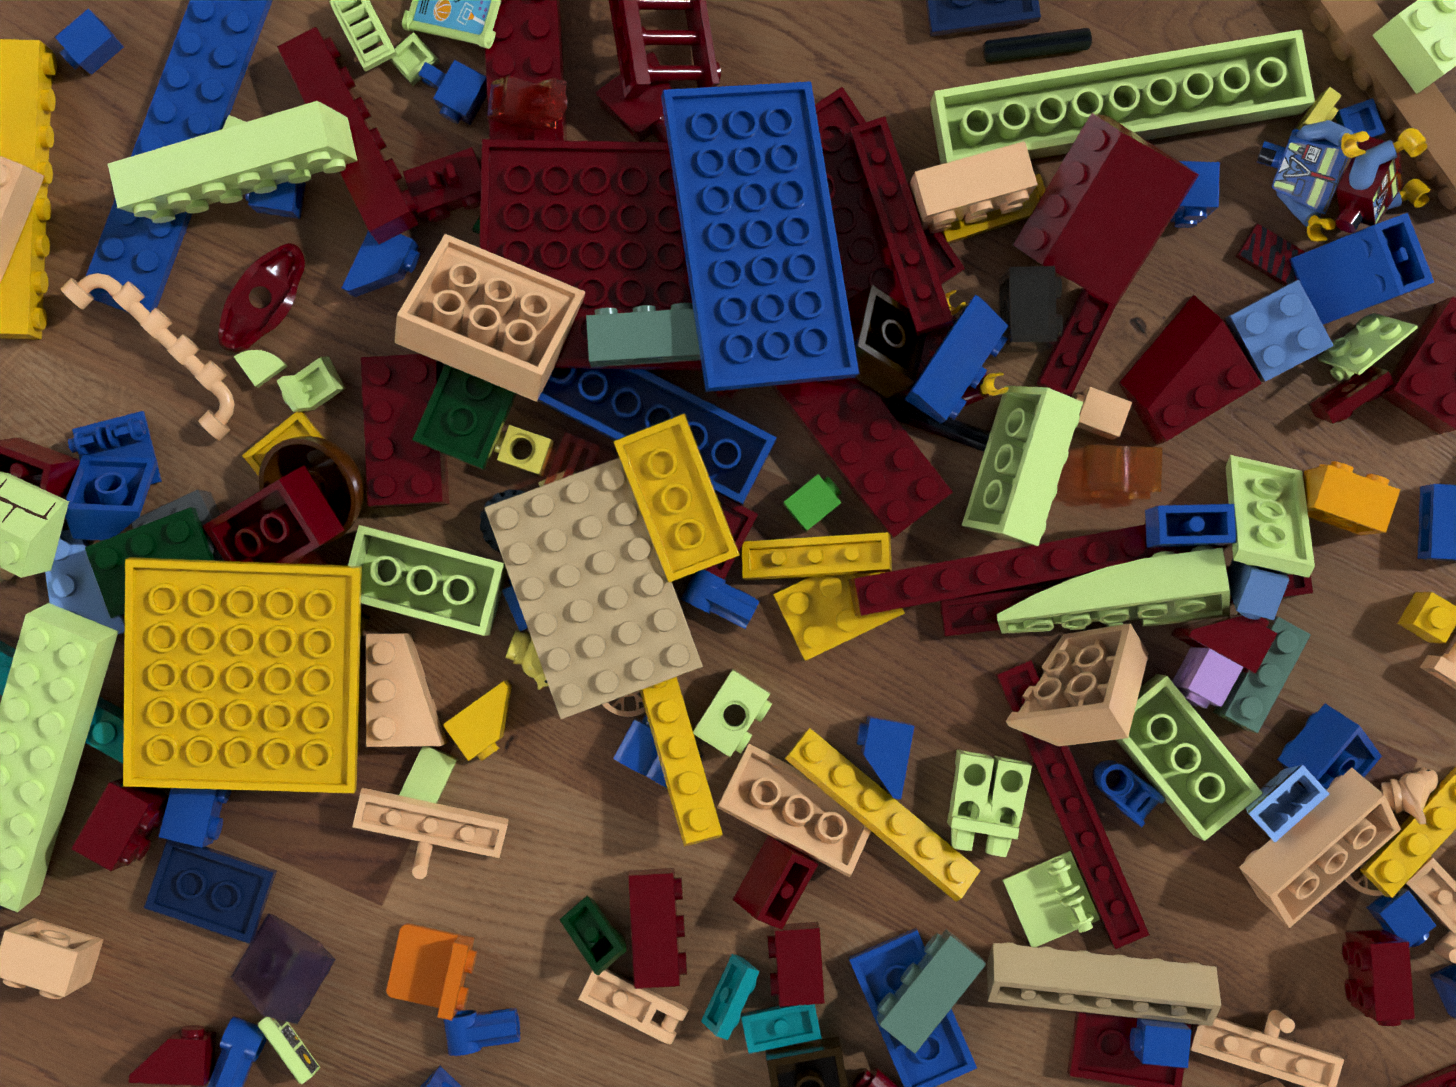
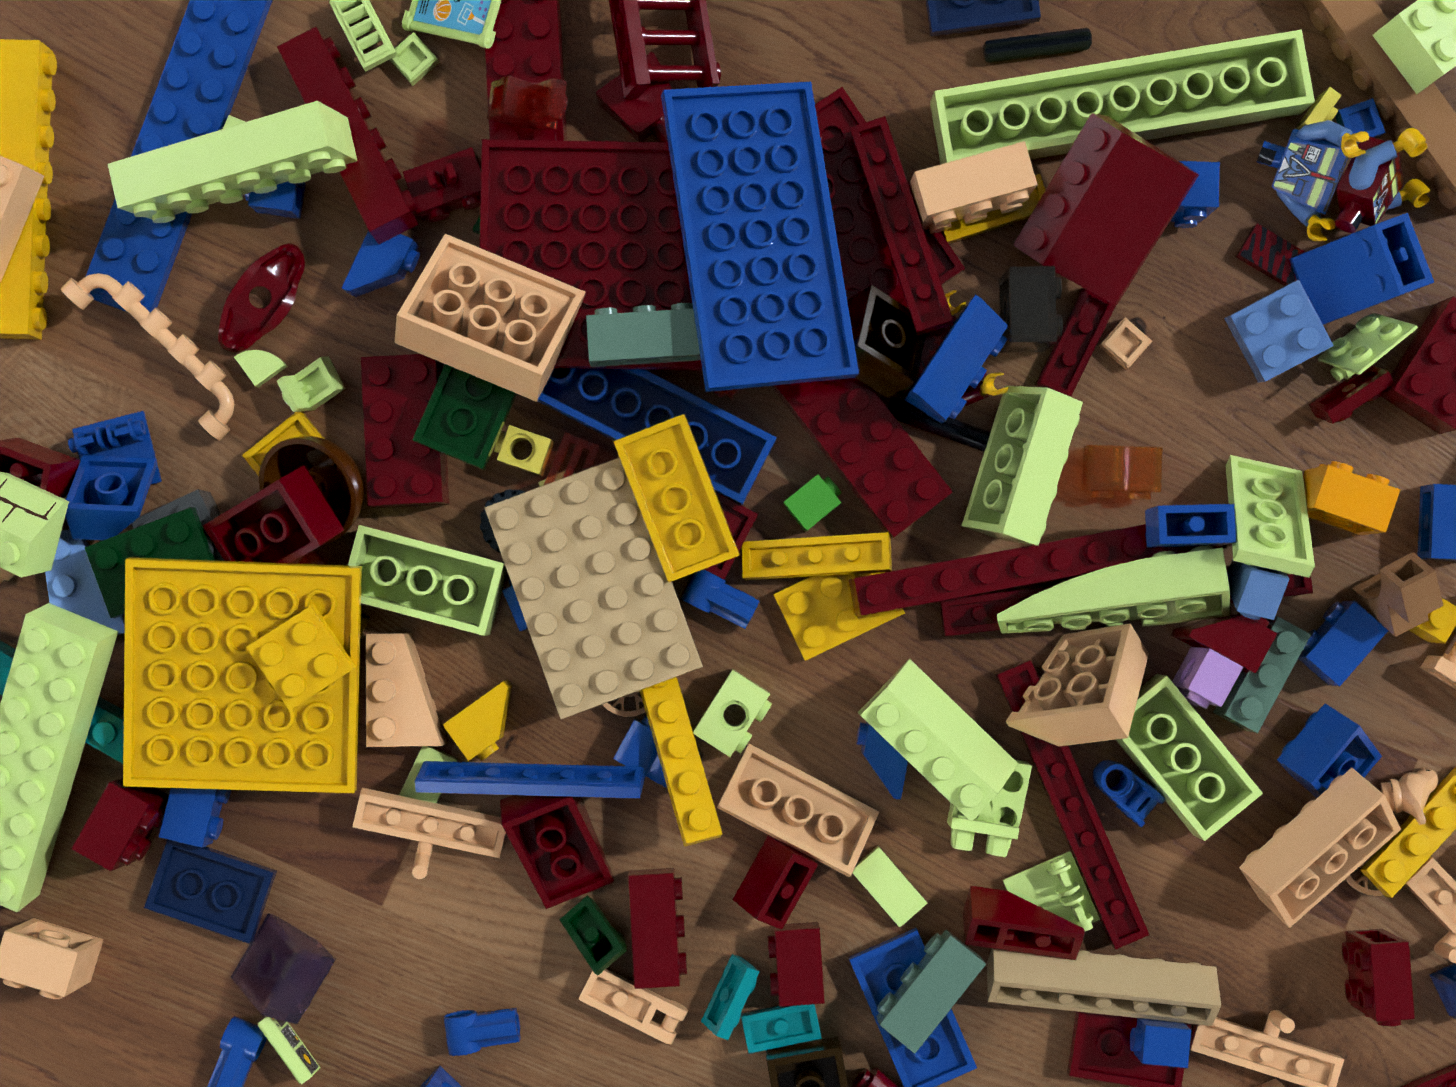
blue brick [55,8,124,75] -> none
dark red slope [128,1025,216,1086] -> none
orange bracket [386,923,477,1020] -> none
blue brick [418,60,487,125] -> none
light yellow animal [505,630,548,690] -> none
yellow plate [785,728,981,902] -> none
light nougat brick [1074,387,1132,440] -> none
dark red wedge [1118,295,1262,445] -> none
light blue torso [1246,765,1329,842] -> none
blue brick [1366,888,1437,948] -> none
none -> yellow plate [246,604,356,711]
none -> blue tile [415,761,645,798]
none -> dark red slope [500,795,614,909]
none -> yellowish green tile [853,846,928,927]
none -> yellowish green slope [858,659,1018,822]
none -> dark red slope [963,886,1085,960]
none -> light nougat tile [1099,317,1152,370]
none -> blue brick [1298,601,1388,687]
none -> medium nougat arch [1352,552,1443,637]

